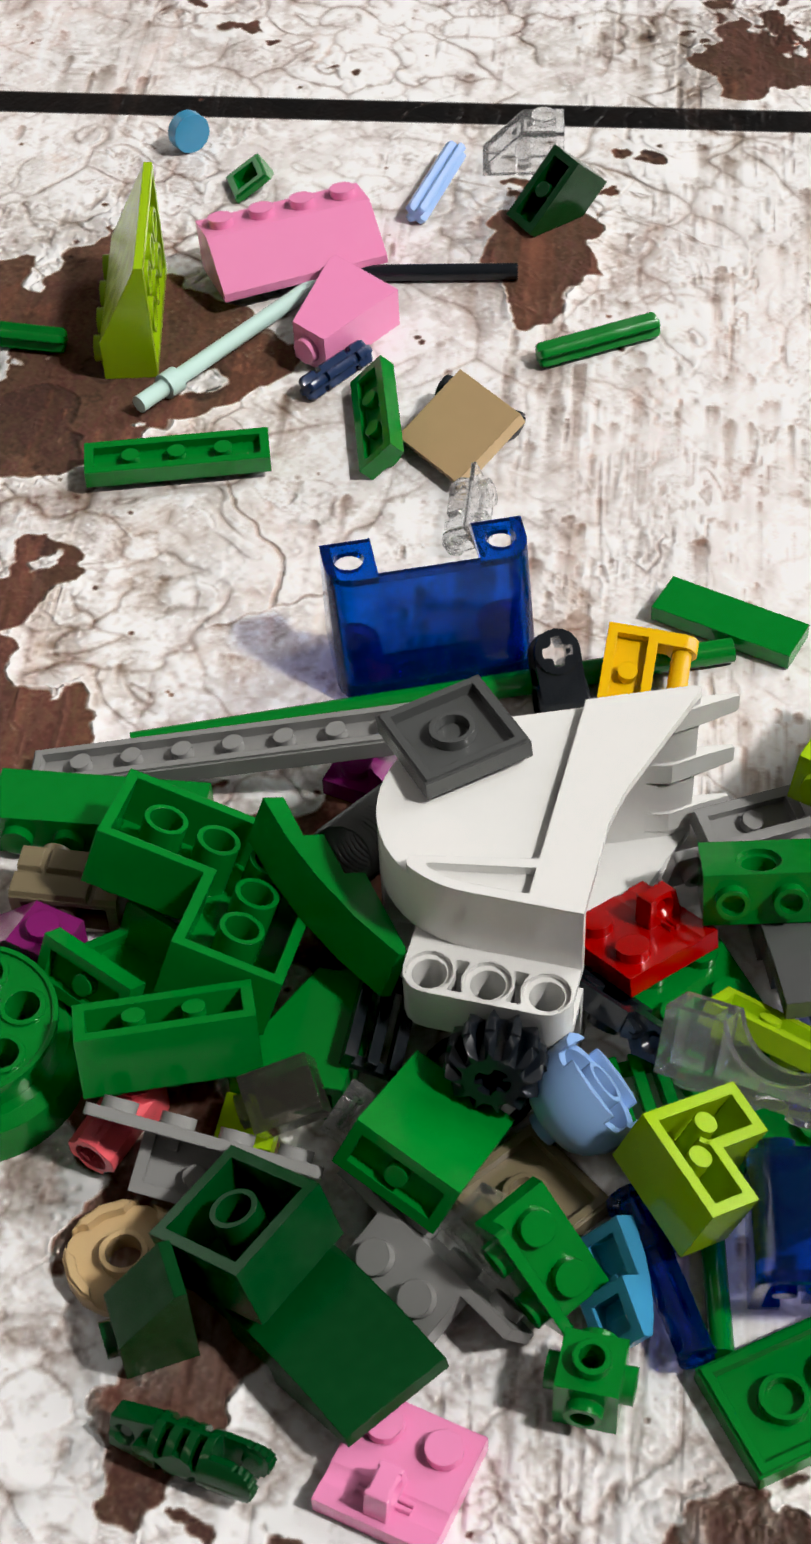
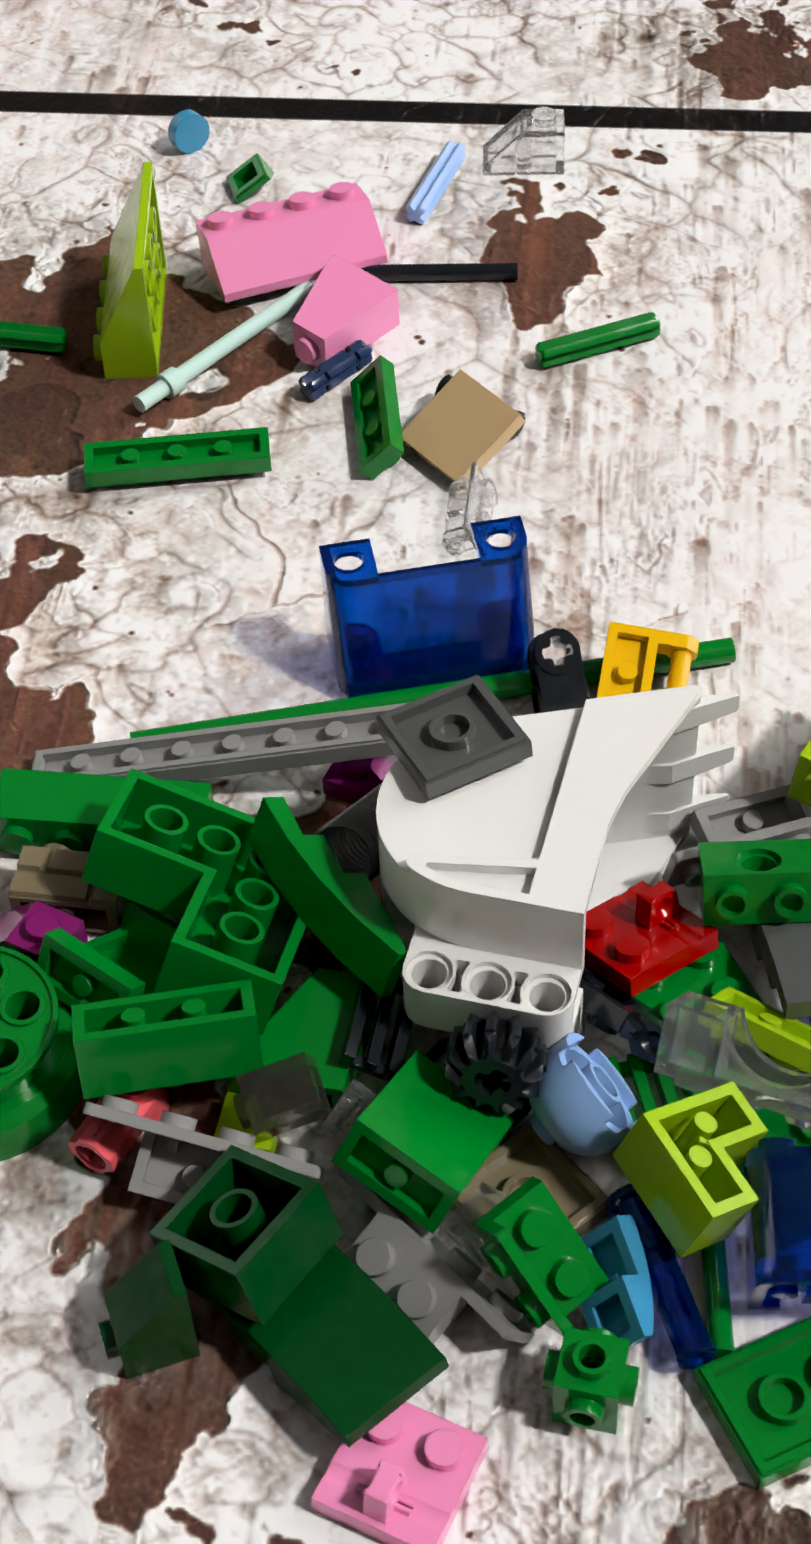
tan tile [62,1199,168,1317] -> none
dark green hinge [109,1400,278,1504] -> none
dark green slope [507,144,607,237] -> none
green tile [651,576,810,669] -> none

